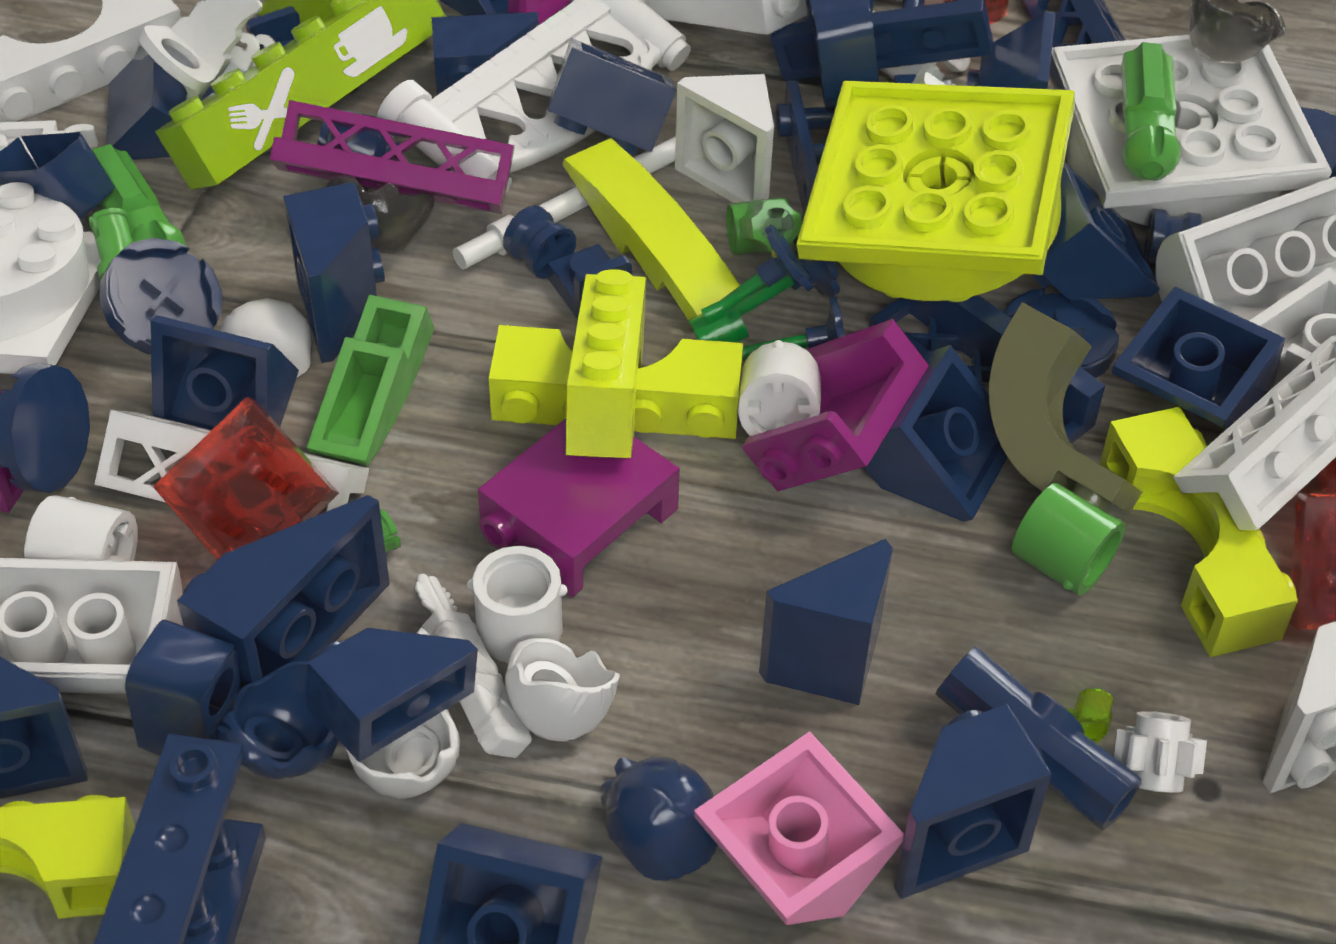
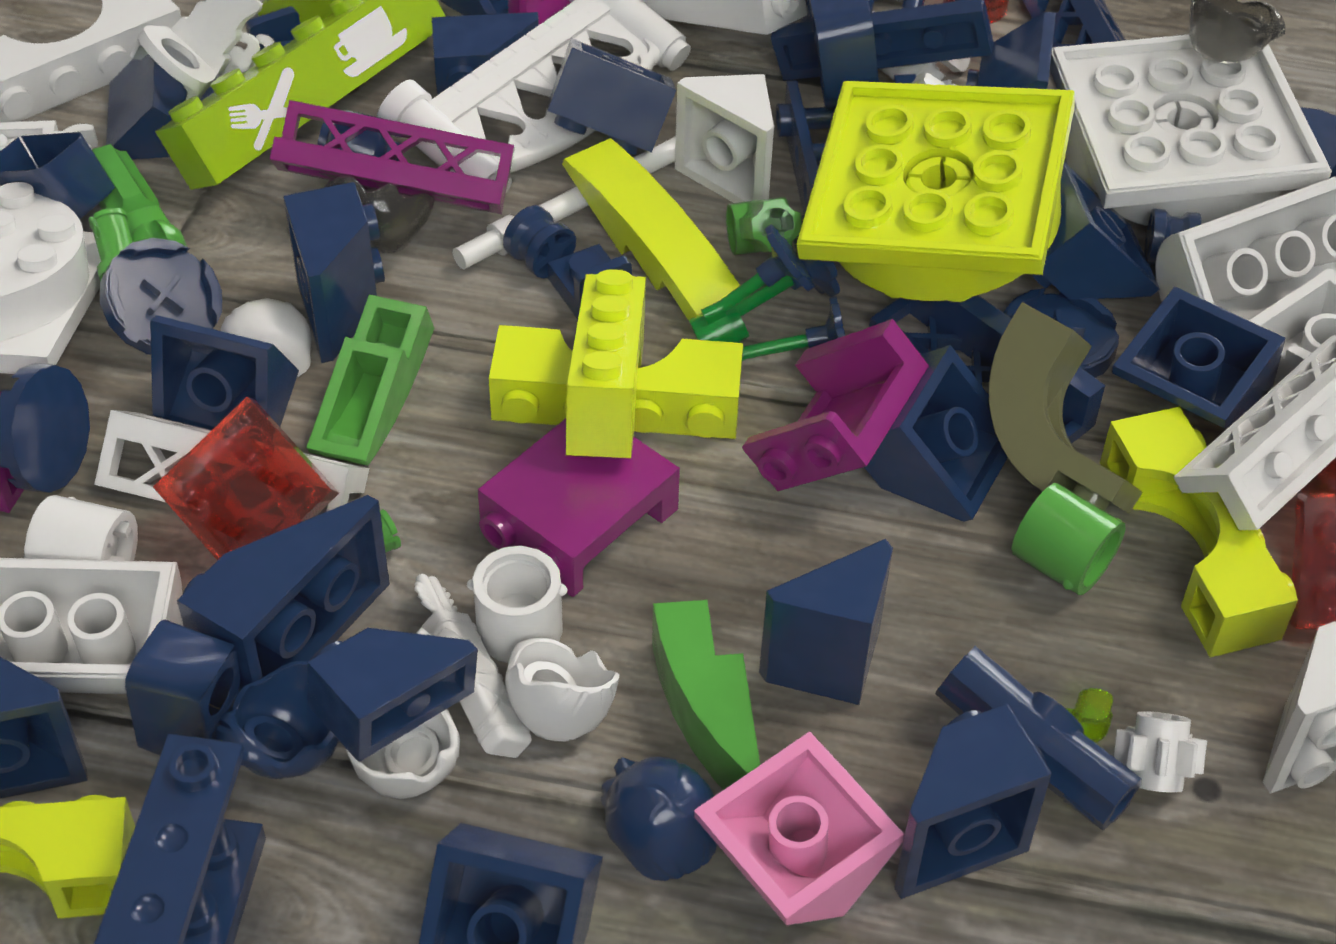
white piece [738,340,821,436] -> none
bright green piece [1121,42,1181,181] -> none
none -> bright green slope [652,600,760,790]

